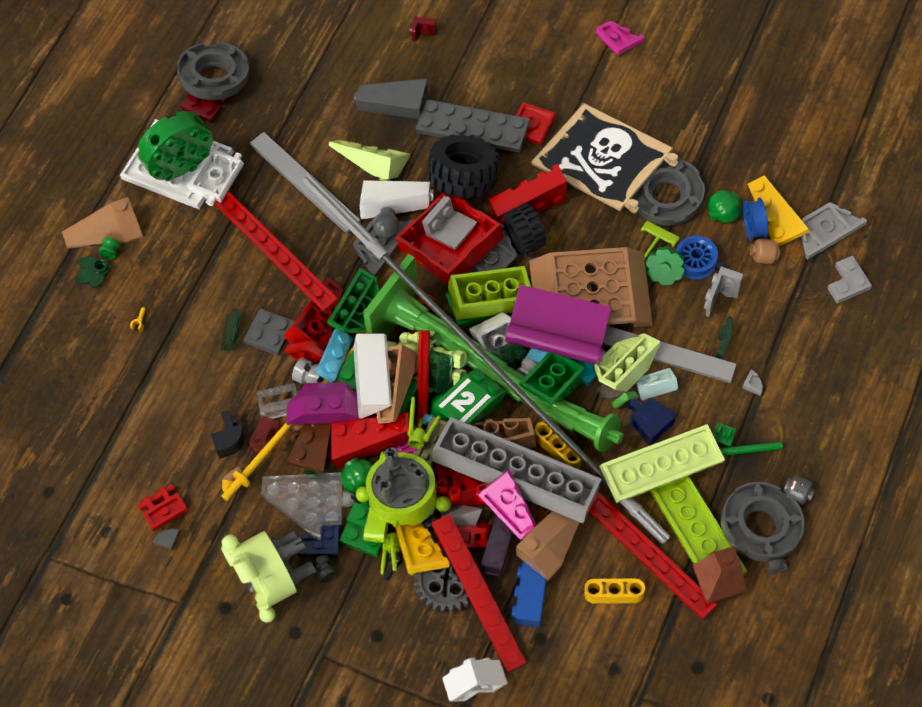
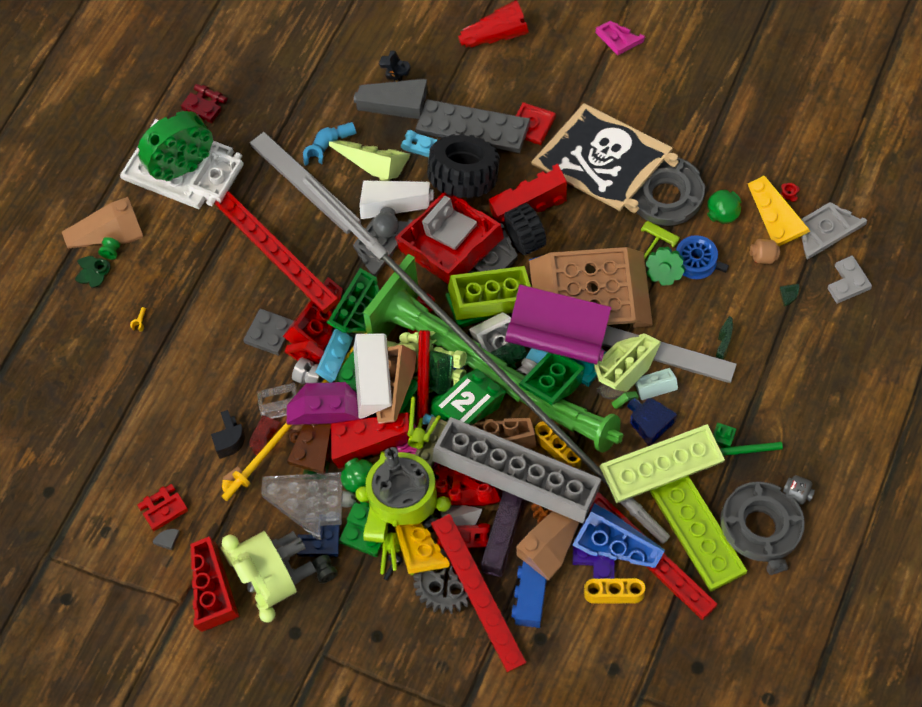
dark grey piece [177,41,249,100] -> none
clear green slope [220,308,241,351] -> none
dark red bracket [409,17,437,41] -> none
white brick [443,658,507,702] -> none
wing [479,469,537,540] -> none
copper slope [692,546,747,605] -> none
light grey bracket [704,267,743,317] -> none
blue wheel [743,197,768,241] -> none
light grey tile [743,370,763,396] -> none
none -> red wedge [191,536,239,632]
none -> dark azure piece [303,122,356,166]
none -> black hips [379,51,411,82]
none -> medium azure plate [401,130,437,157]
none -> red cone [458,0,529,48]
none -> blue wedge [572,503,665,568]
none -> dark purple plate [573,546,614,579]
none -> clear green tile [779,284,799,306]
none -> red plate [780,183,800,202]

